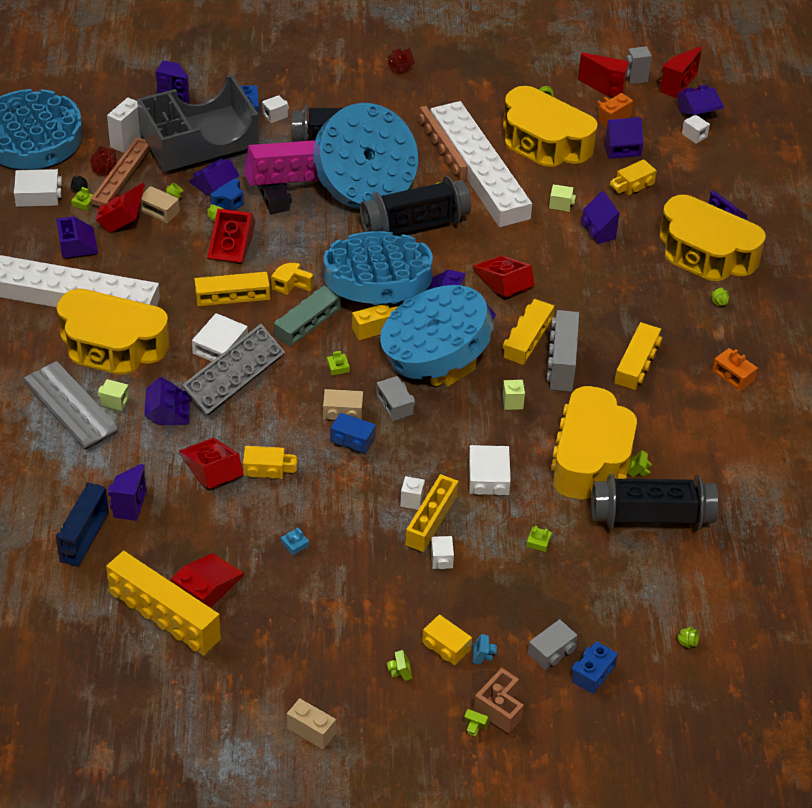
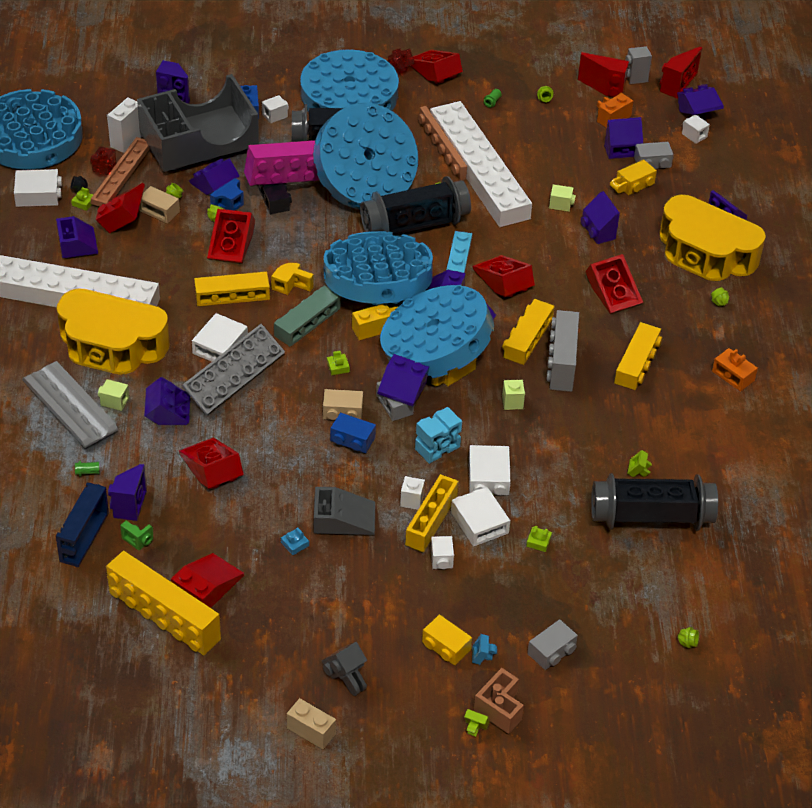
yellow brick [243,446,298,479] -> none
lime tile [387,650,413,681] -> none
yellow brick [503,86,598,167] -> none
yellow brick [551,386,637,499] -> none
blue brick [571,641,618,694] -> none
none -> bright green pin [75,461,99,477]
none -> bright green bracket [120,520,153,550]
none -> dark azure brick [300,50,399,112]
none -> dark grey slope [314,487,375,535]
none -> dark grey brick [321,641,367,696]
none -> dark purple slope [377,354,429,407]
none -> red slope [406,50,463,83]
none -> medium azure brick [415,407,462,464]
none -> medium azure plate [446,231,472,273]
none -> white brick [451,487,510,547]
none -> bright green pin [484,89,502,107]
none -> red slope [585,254,643,314]
none -> light grey brick [634,142,673,169]

